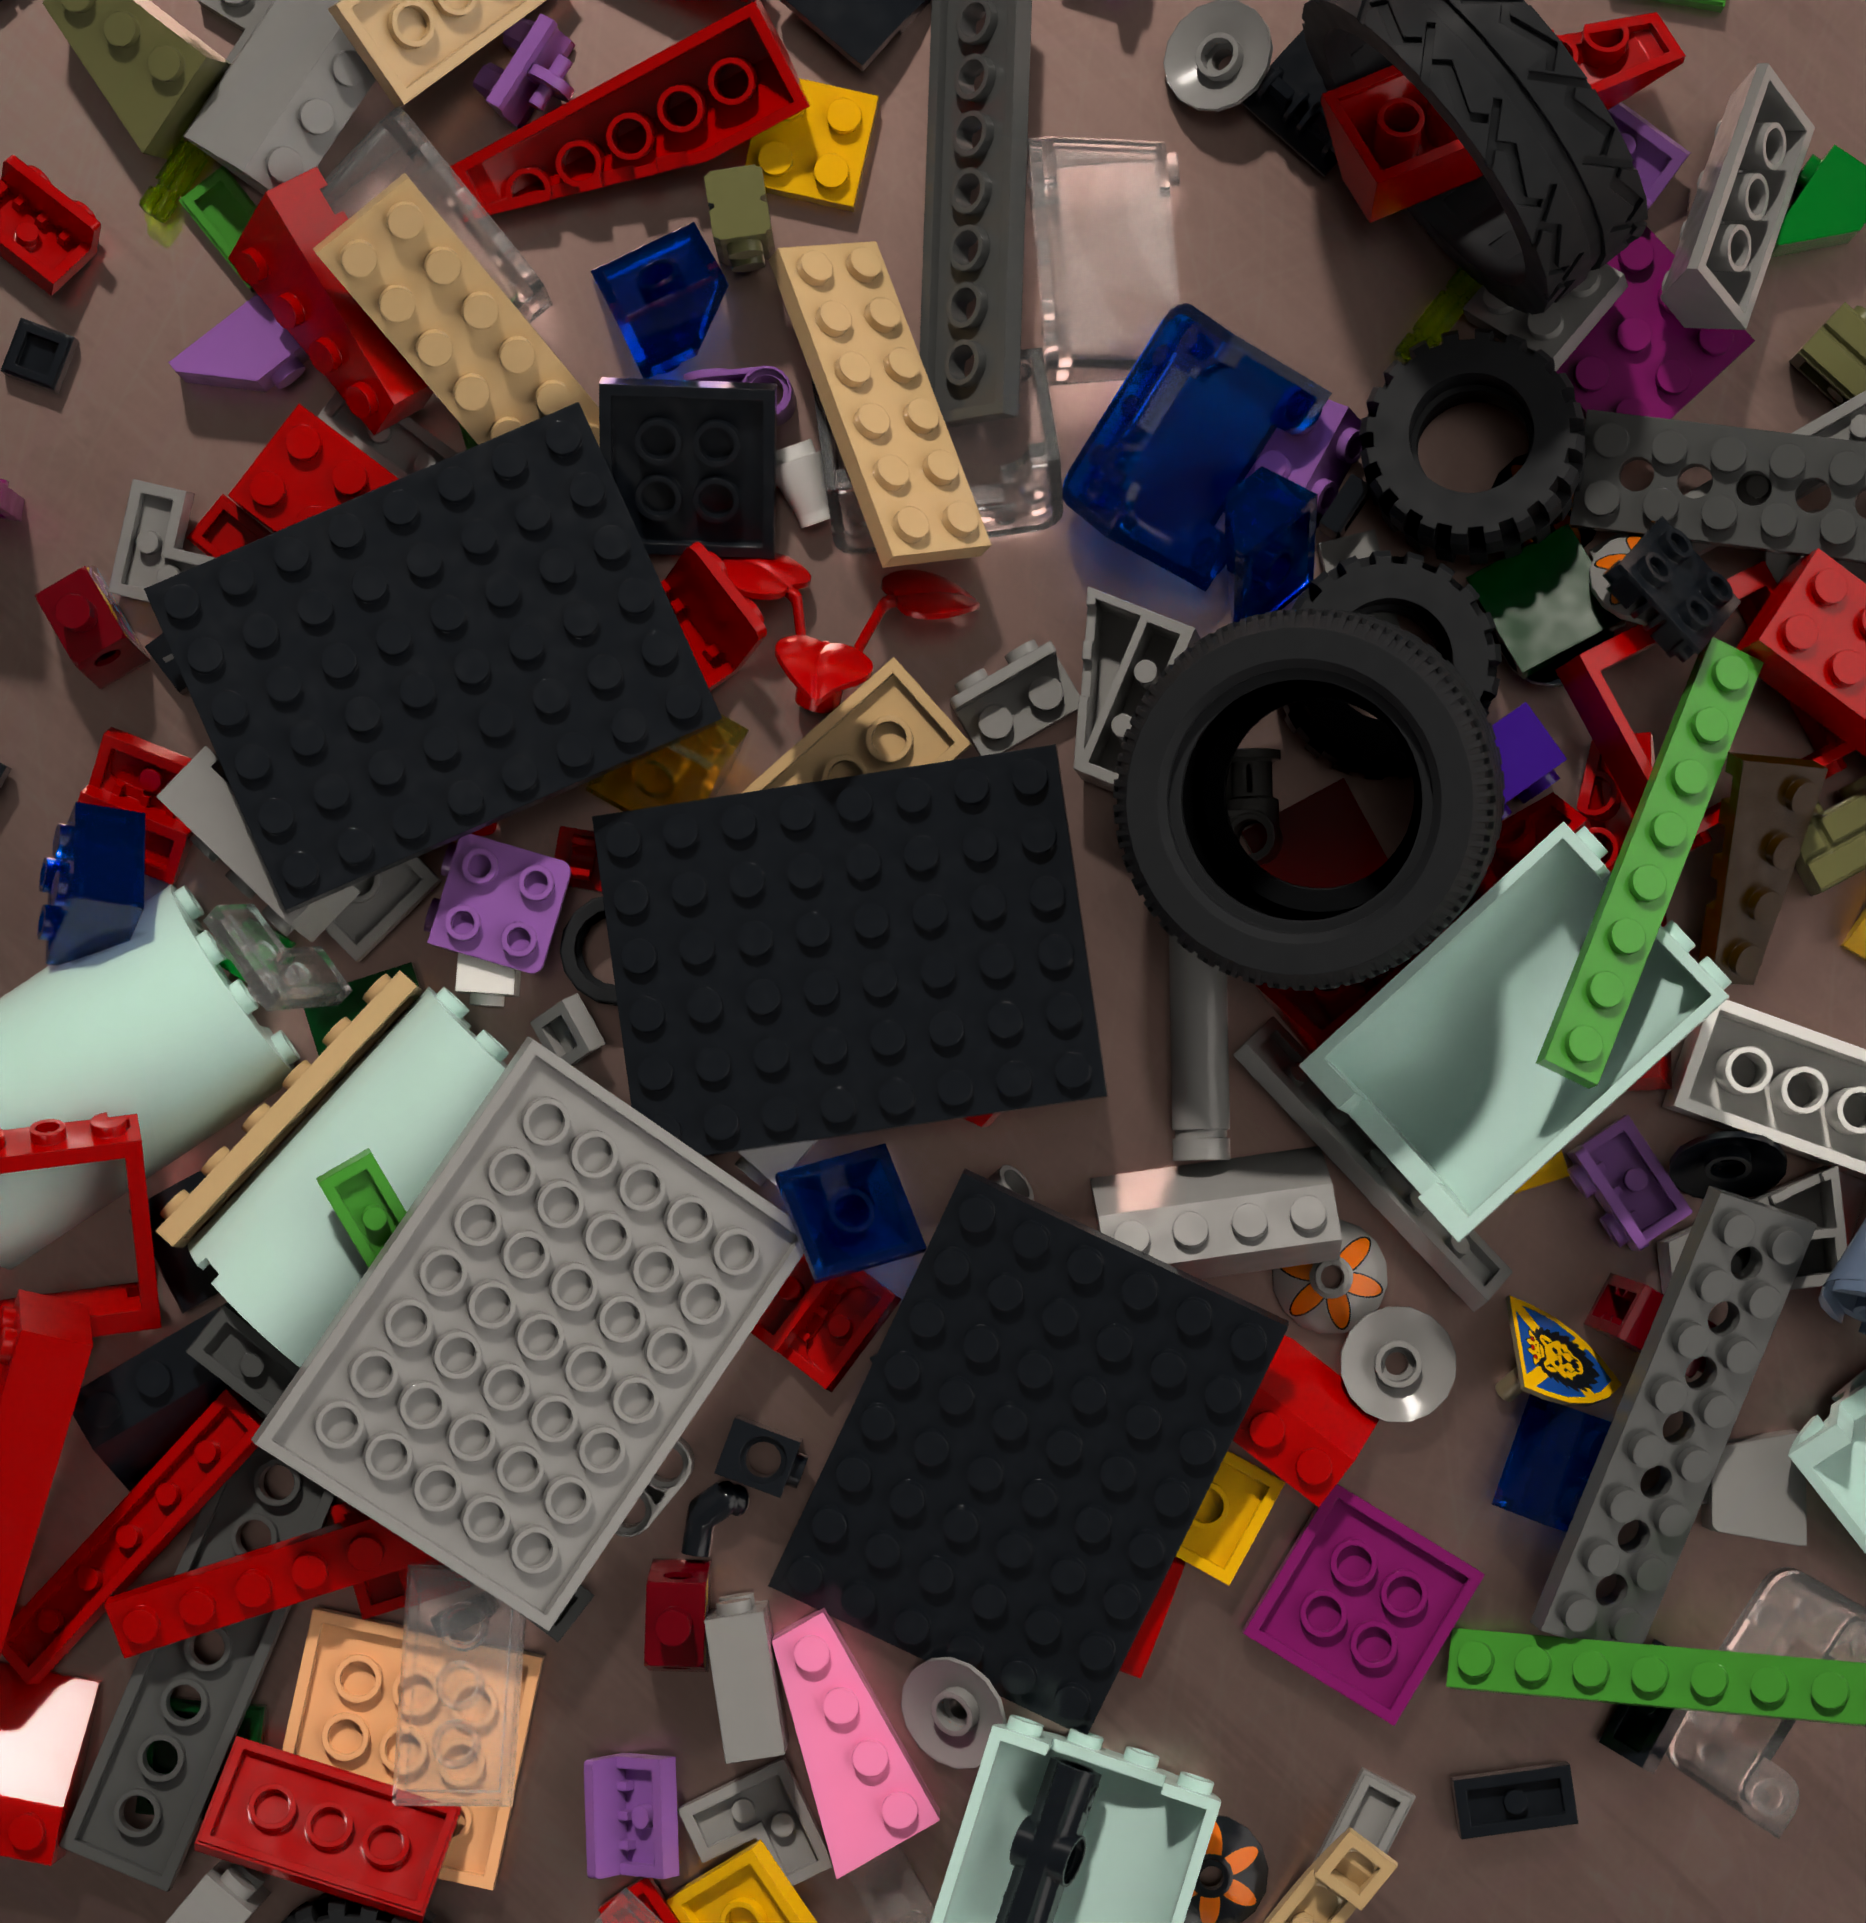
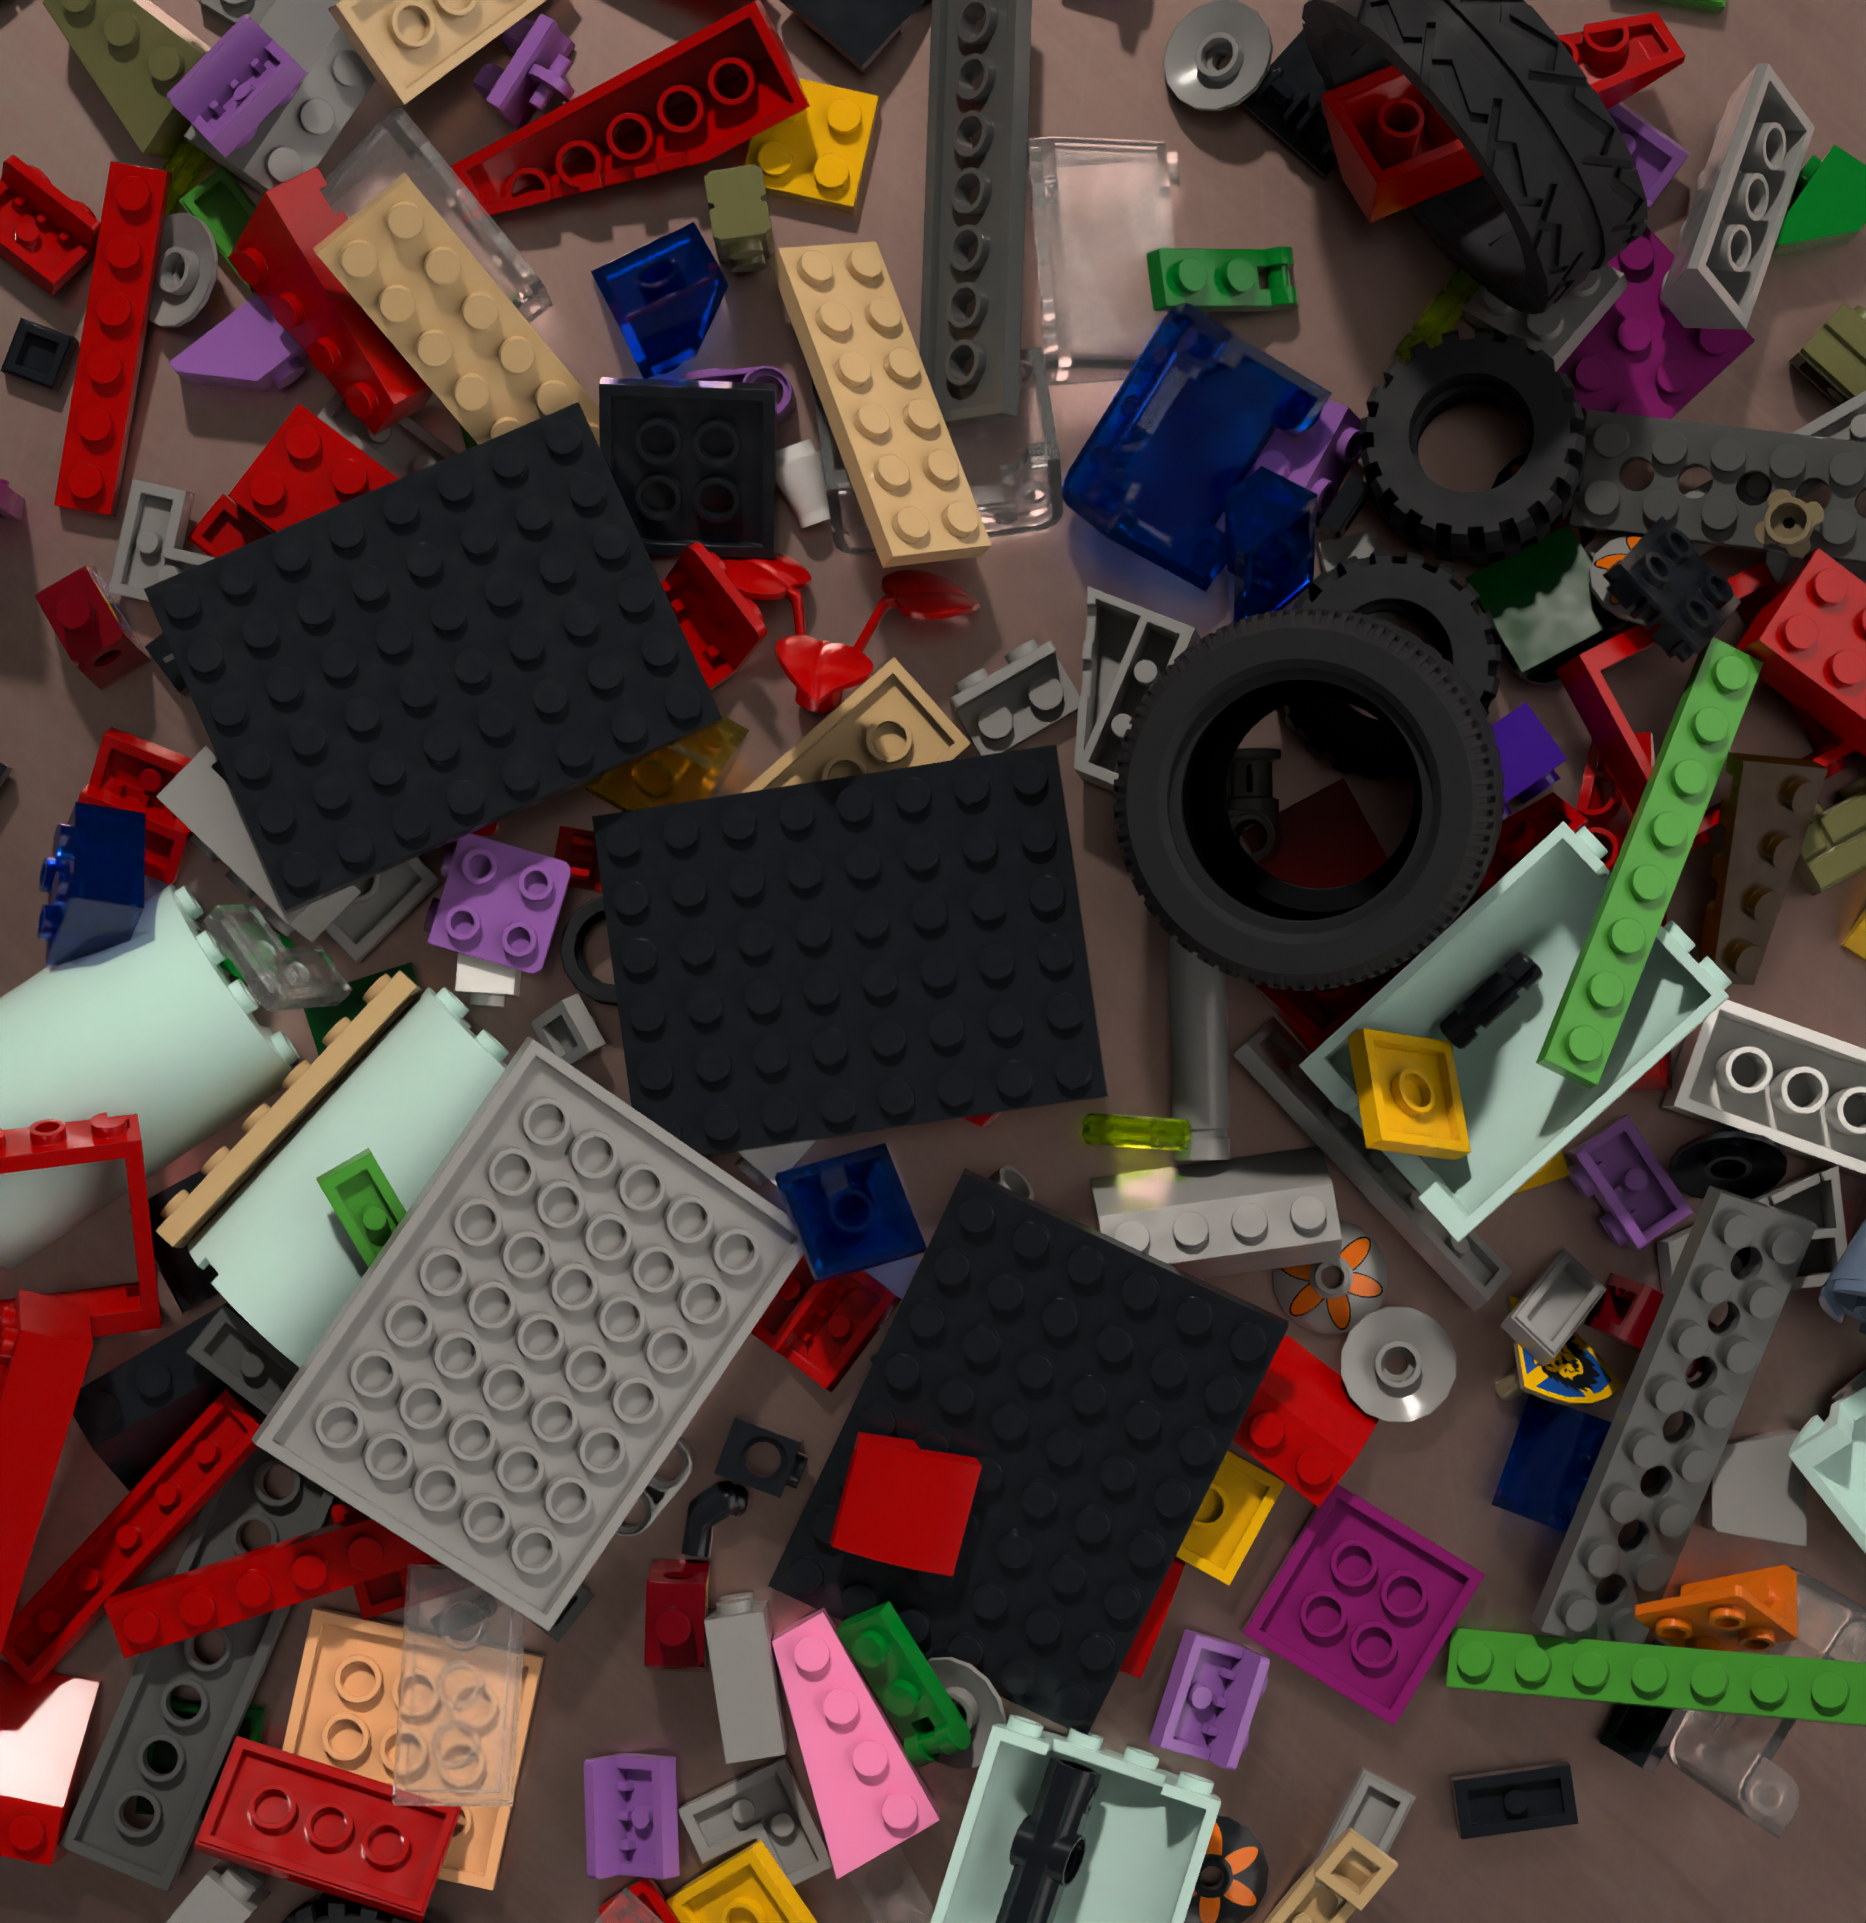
none -> red plate [54,161,172,517]
none -> light grey dish [148,213,218,328]
none -> medium lavender bracket [167,15,308,158]
none -> red slope [830,1432,982,1576]
none -> green plate [836,1601,971,1767]
none -> clear neon green axle [1082,1113,1192,1151]
none -> green plate [1146,246,1299,312]
none -> medium lavender bracket [1149,1629,1270,1771]
none -> yellow plate [1347,1028,1471,1160]
none -> black axle [1439,951,1543,1049]
none -> light grey tile [1500,1249,1606,1367]
none -> orange bracket [1634,1564,1798,1652]
none -> dark tan plate [1754,489,1824,558]

